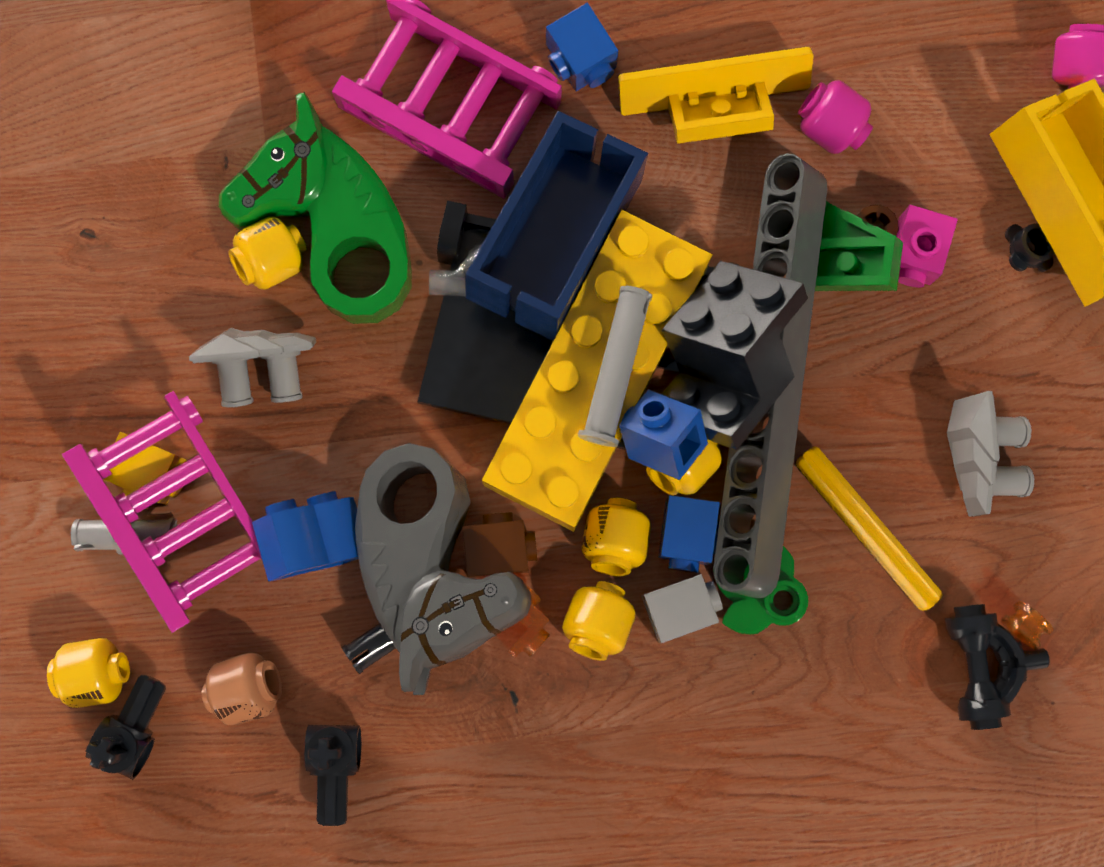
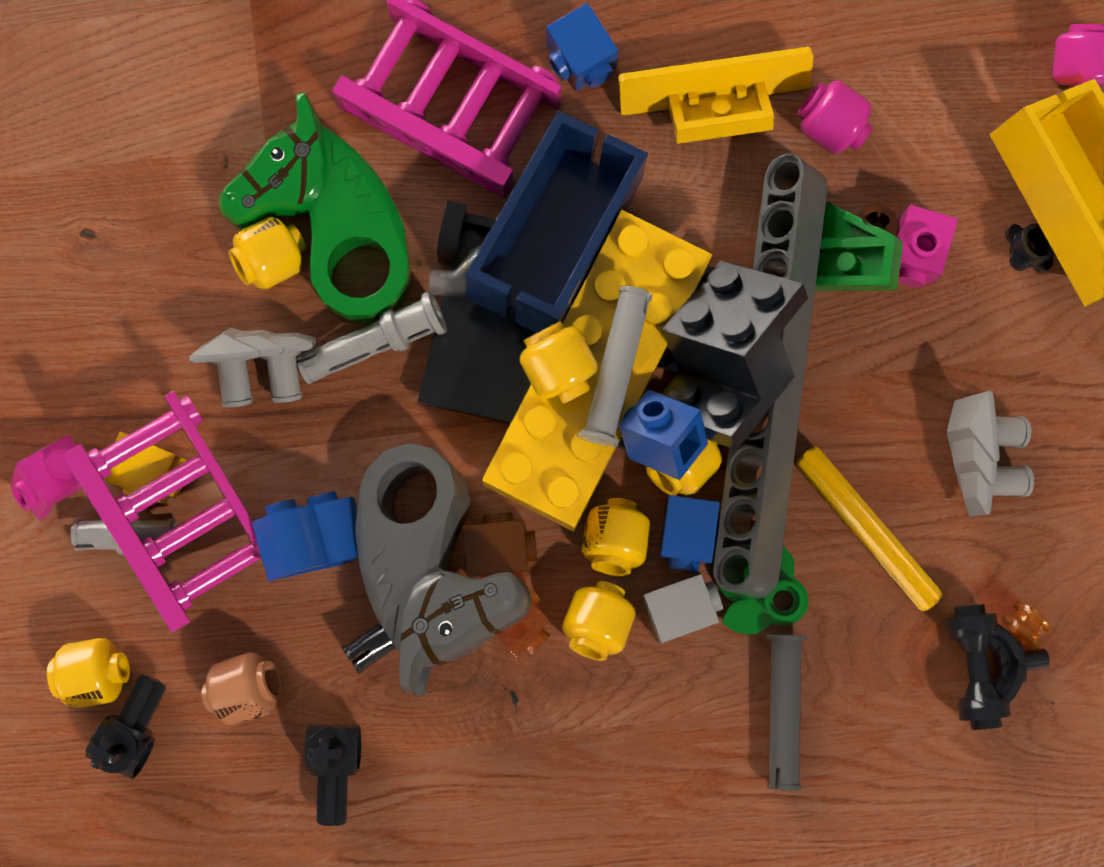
none -> dark pink bracket [11,435,82,520]
none -> light grey pin [296,291,447,384]
none -> yellow head [519,321,598,404]
none -> dark grey pin [766,634,807,791]

